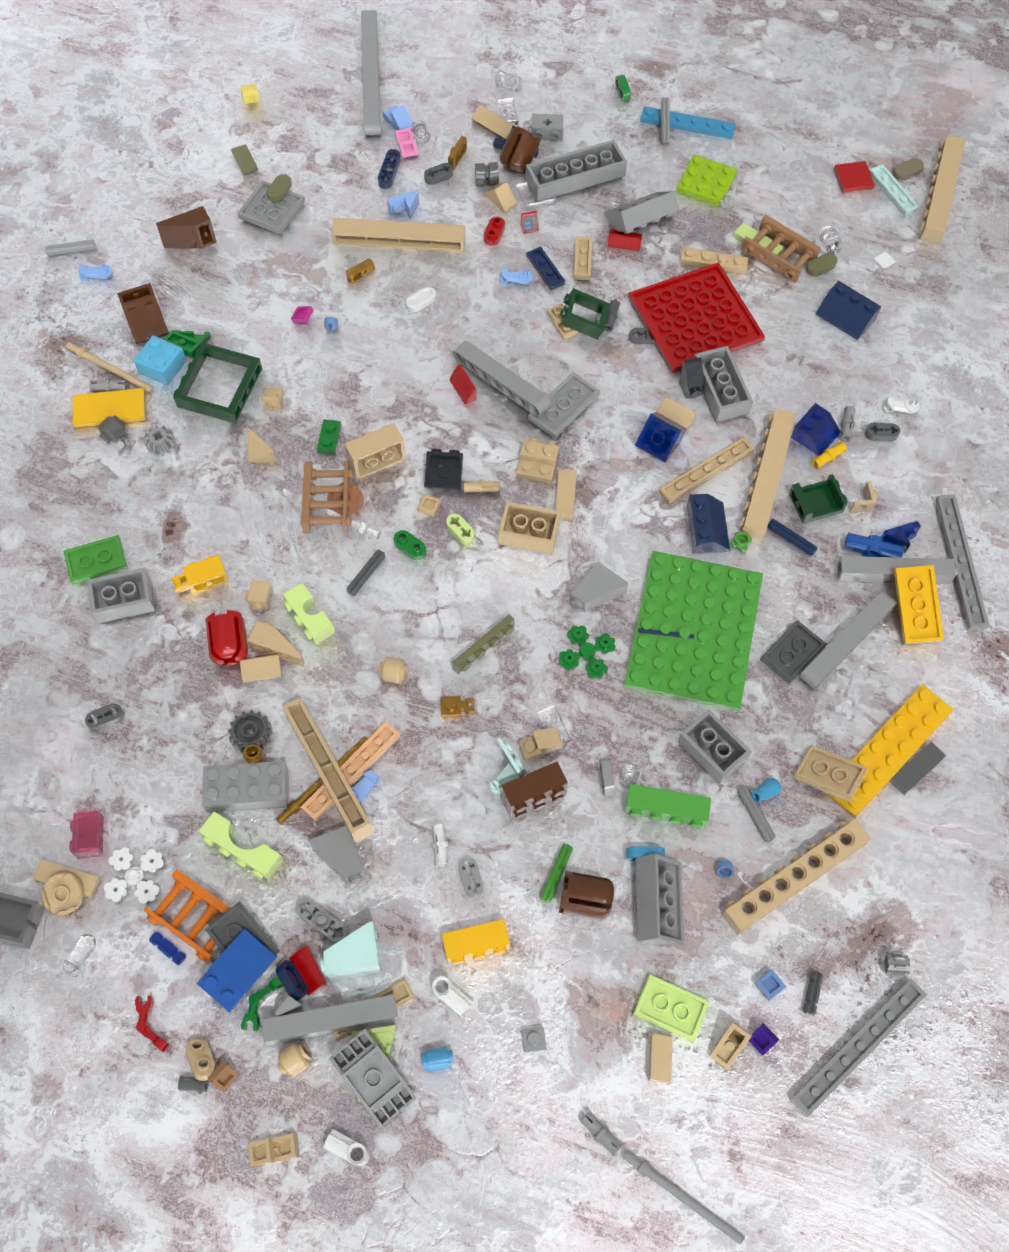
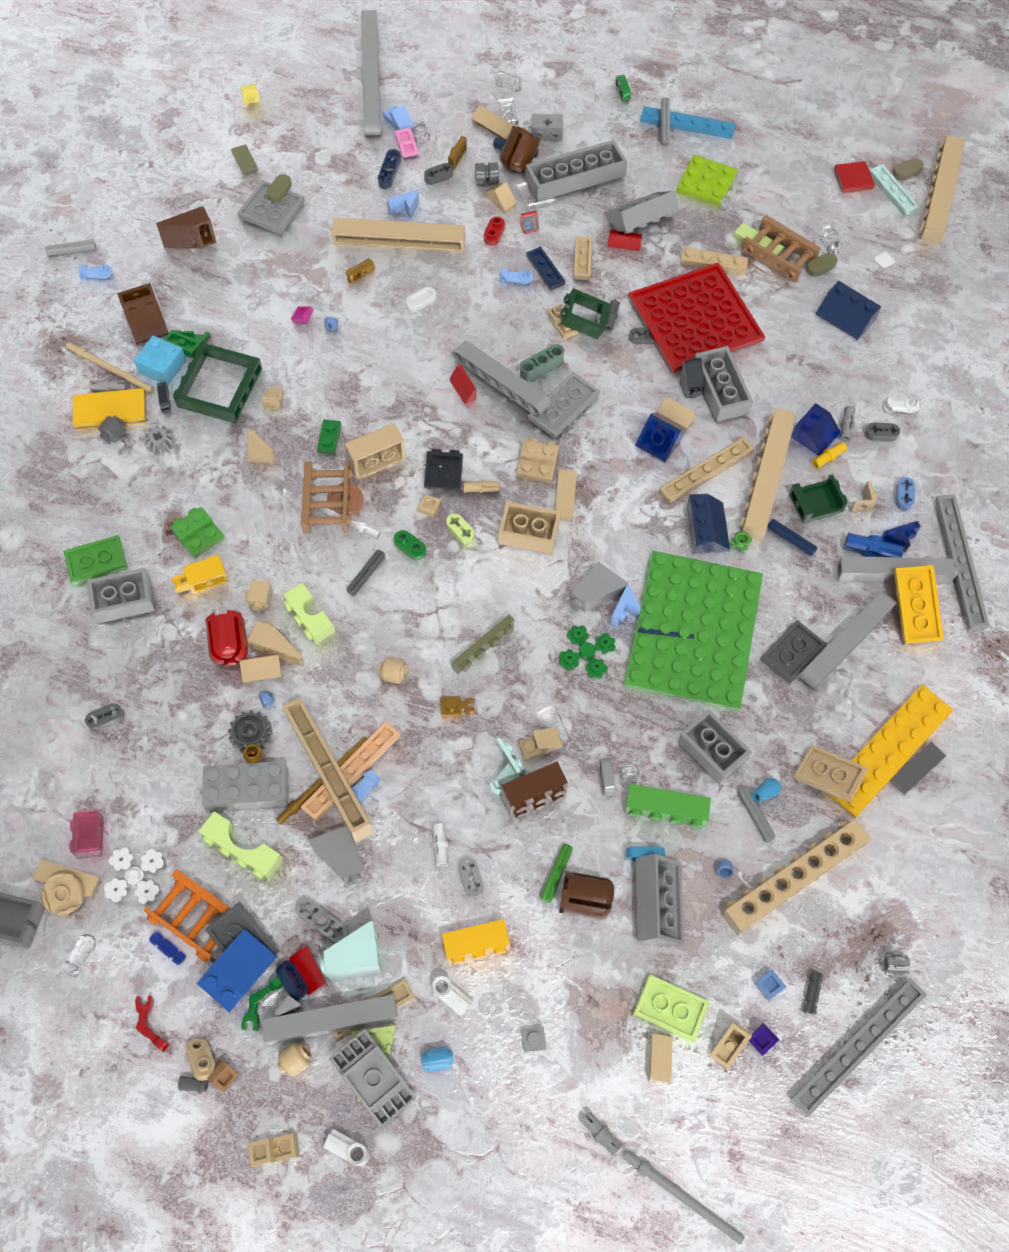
none -> black beam [157,382,171,413]
none -> bright green plate [171,507,225,559]
none -> medium blue hinge [259,691,275,708]
none -> sand green beam [520,344,564,383]
none -> light blue slope [611,585,641,627]
none -> medium blue beam [896,477,915,511]

